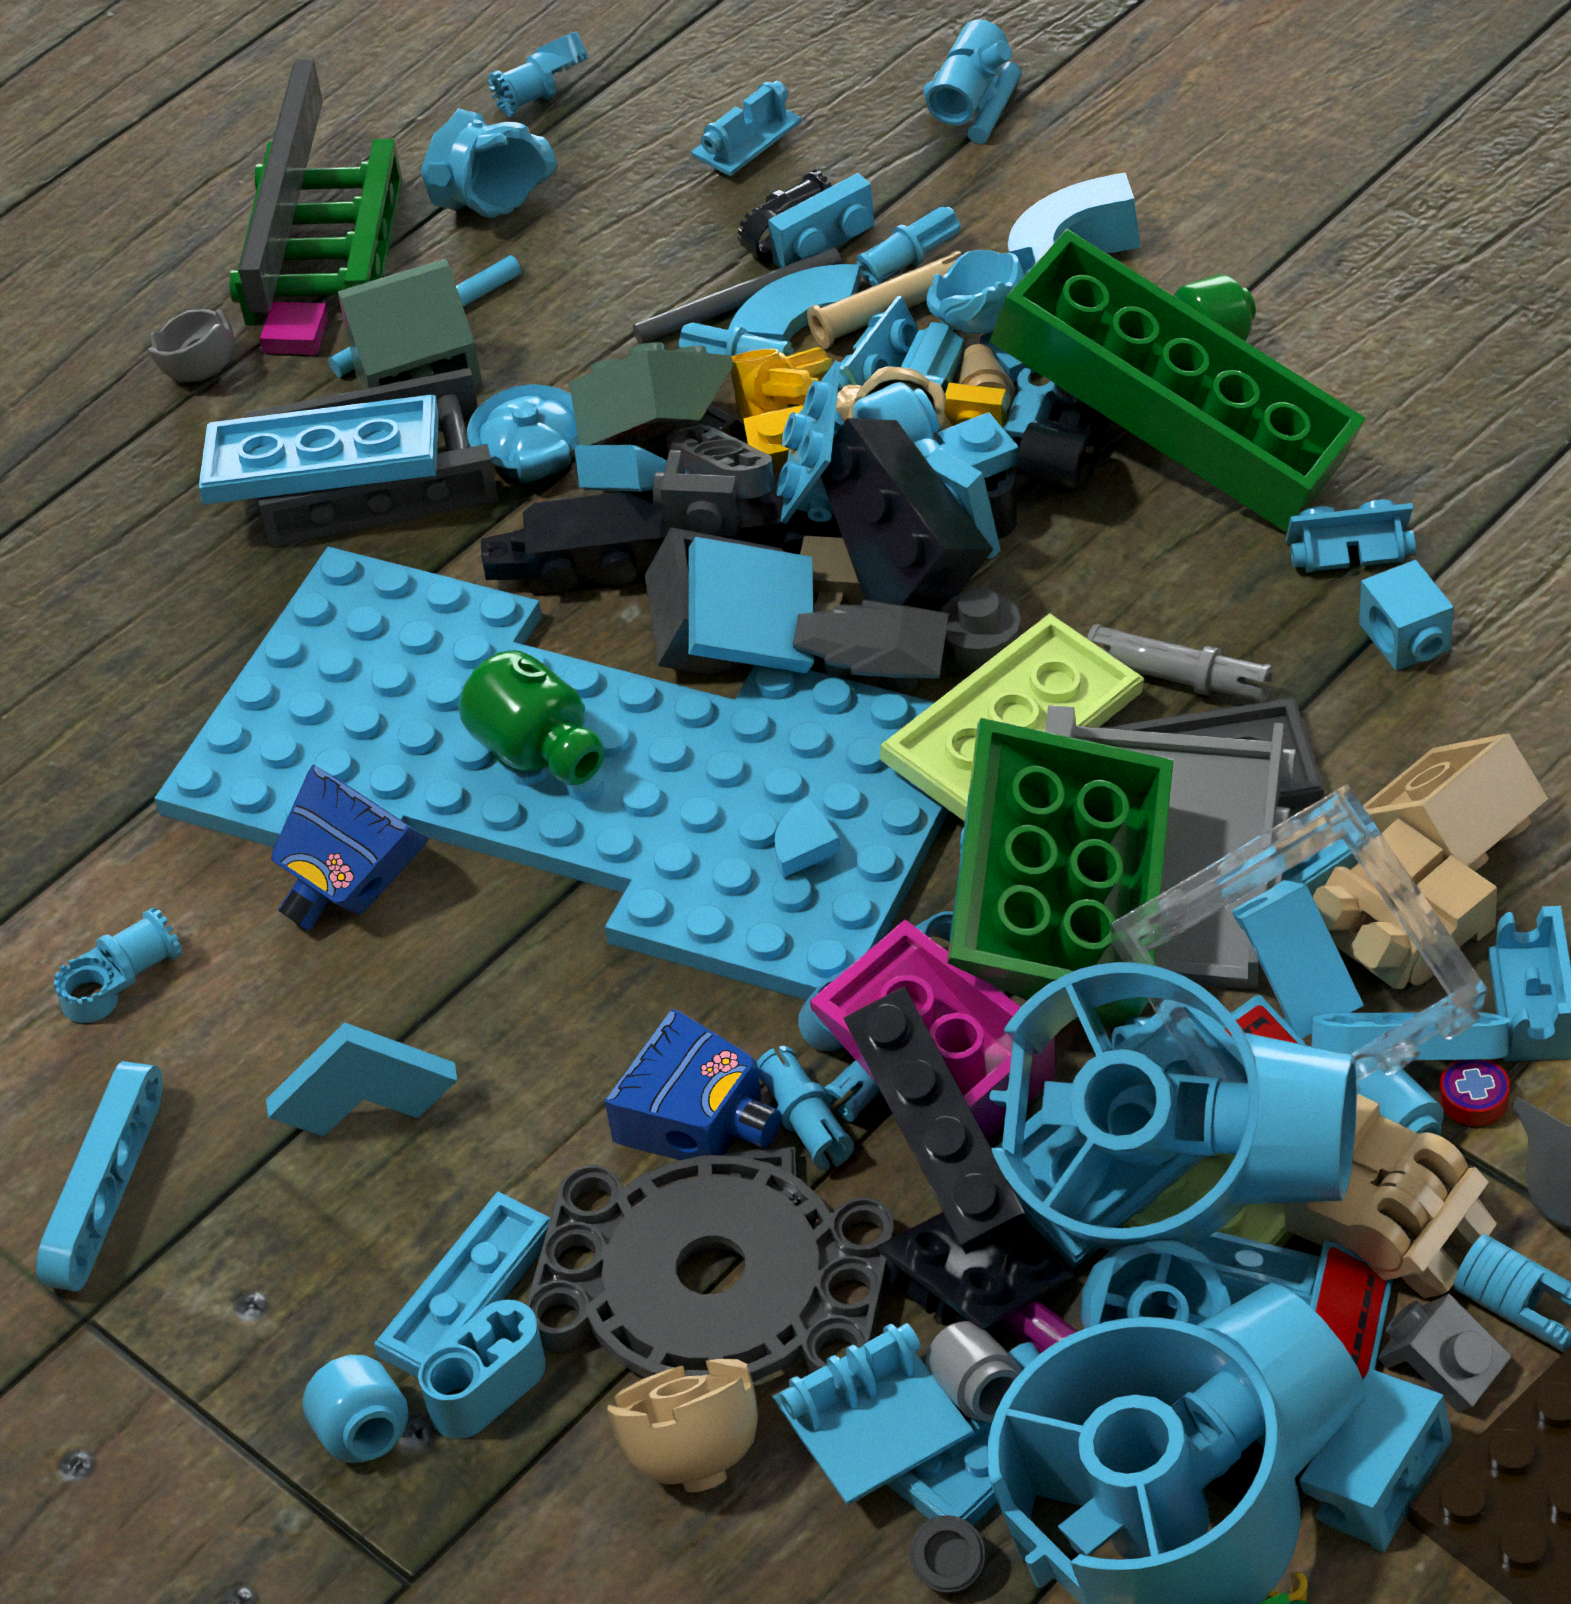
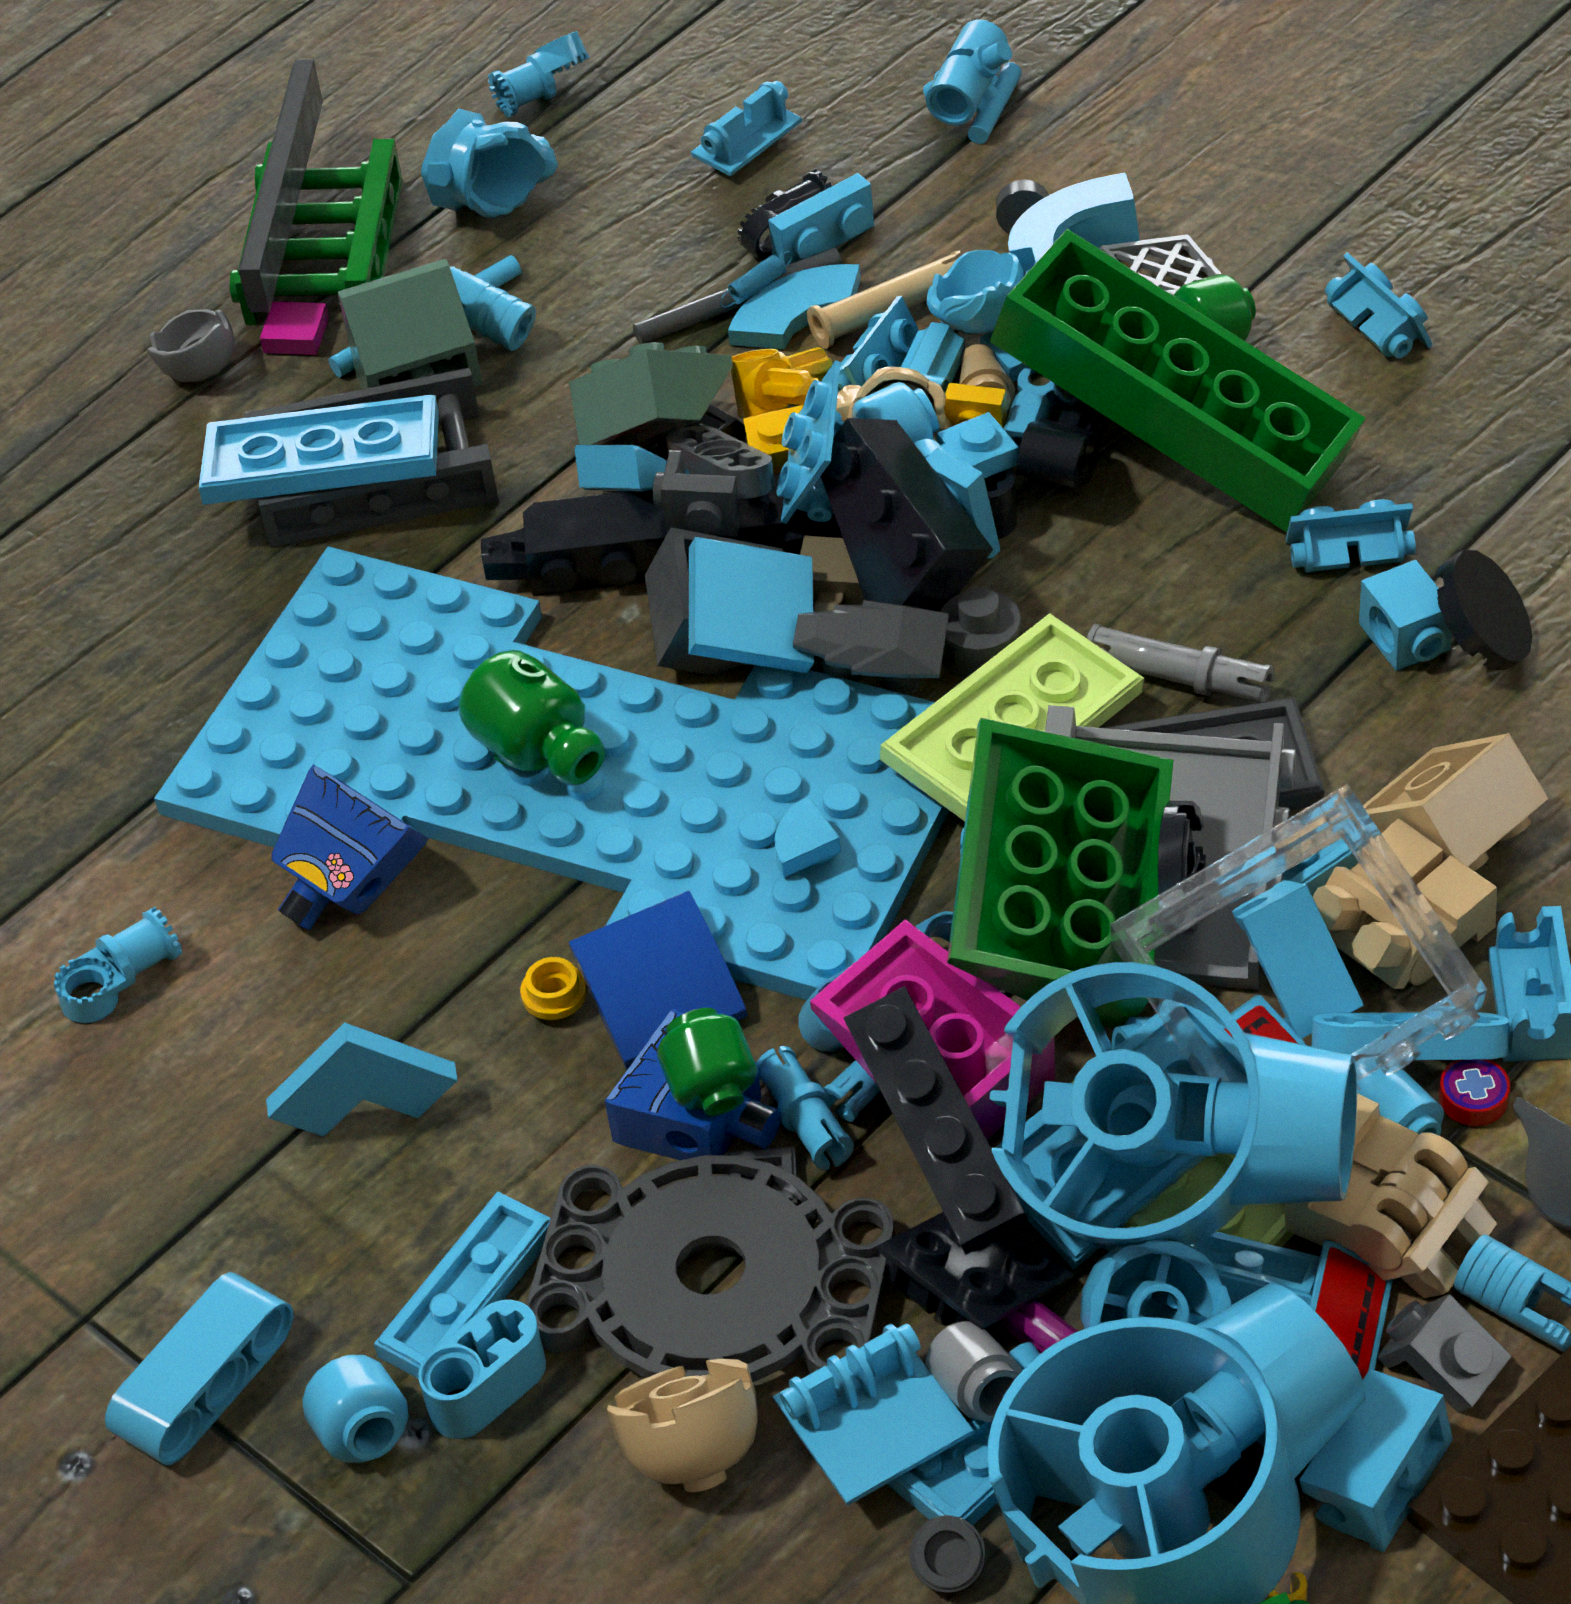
medium azure beam [36,1061,163,1291] -> none
medium azure piece [467,384,579,484] -> none
medium azure axle [679,322,793,357] -> none
medium azure axle [856,207,961,286] -> none
none -> medium azure beam [105,1272,294,1465]
none -> medium azure hinge [450,266,536,351]
none -> yellow plate [520,957,587,1020]
none -> blue slope [569,890,748,1069]
none -> green head [657,1008,758,1116]
none -> medium azure piece [721,251,793,308]
none -> dark grey tile [996,180,1049,234]
none -> light grey window [1100,234,1221,296]
none -> black tile [1158,801,1206,935]
none -> medium azure hinge [1325,252,1433,358]
none -> black tile [1437,550,1533,670]

